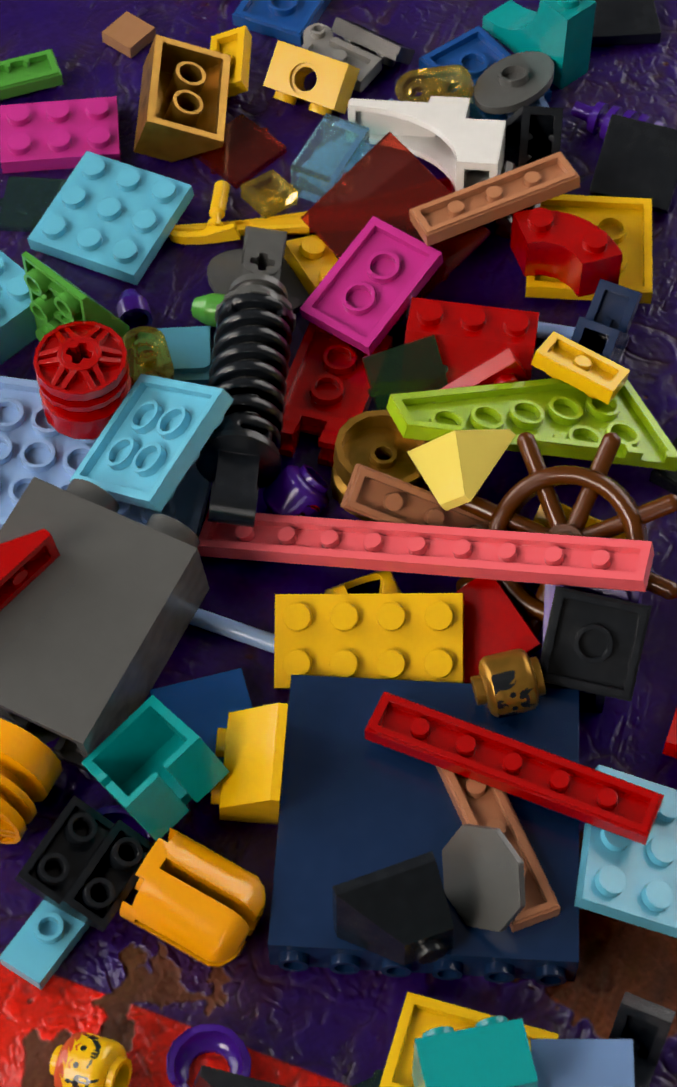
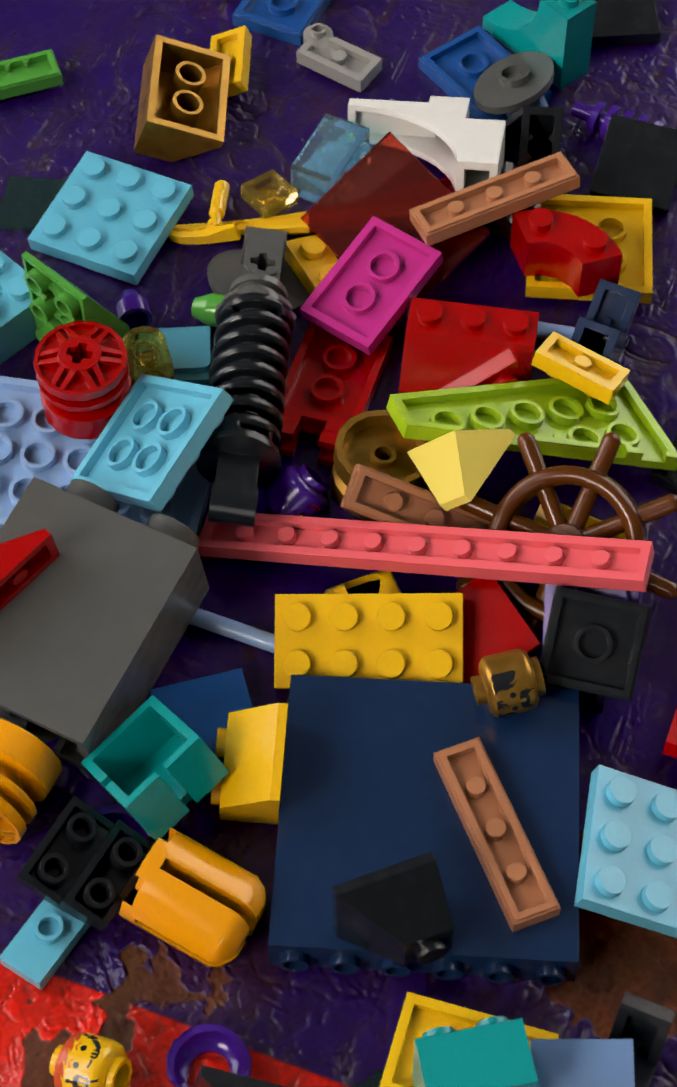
dark pink plate [0,96,121,174] -> none
medium nougat tile [101,11,156,58] -> none
clear red piece [194,114,287,189] -> none
yellow brick [263,40,360,117] -> none
plate [331,16,415,67] -> none
piece [362,335,448,410] -> none
red tile [364,691,664,845] -> none
clear yellow plate [395,65,475,102] -> none
dark grey piece [442,824,526,932] -> none

